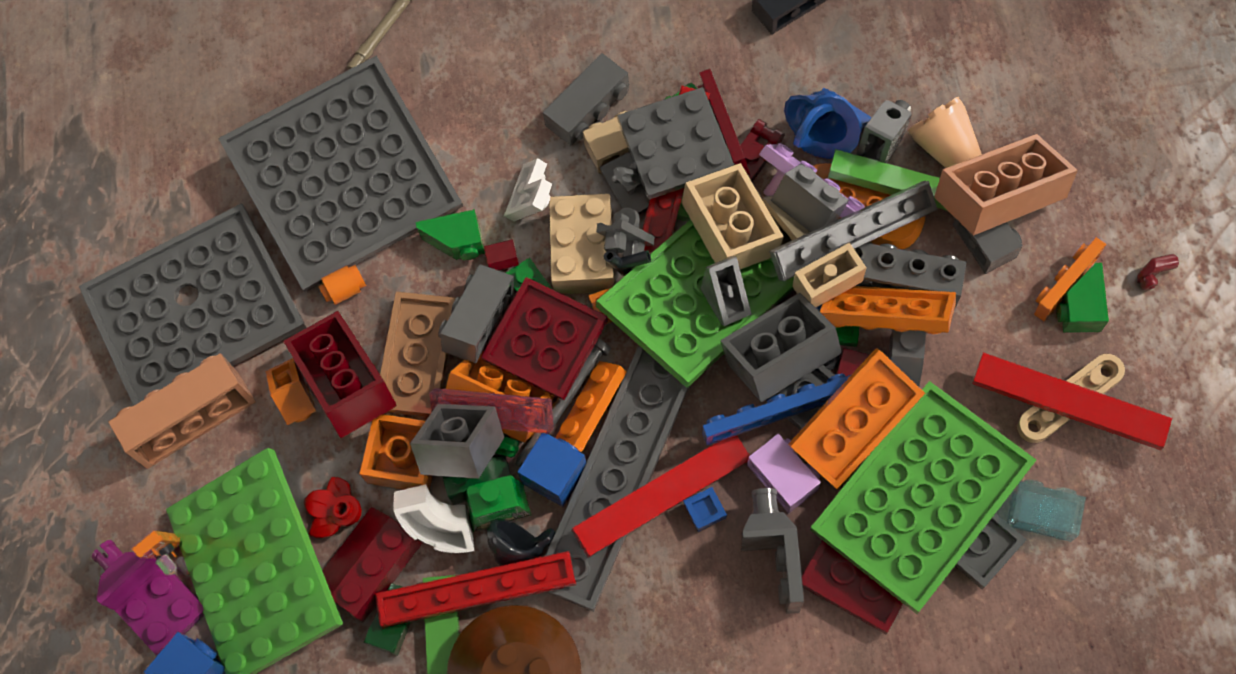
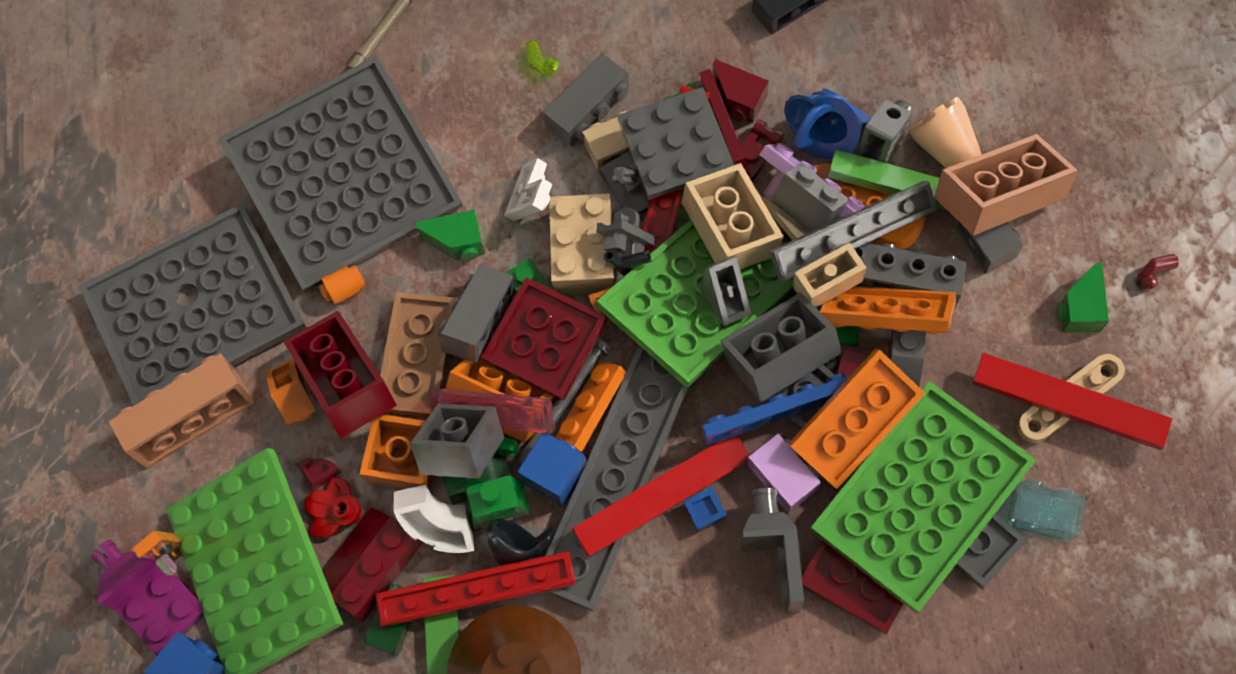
dark red tile [484,239,519,271] -> none
orange plate [1034,237,1106,322] -> none
none -> dark red tile [296,458,341,490]
none -> clear neon green arm [525,40,559,76]
none -> dark red slope [712,59,769,123]

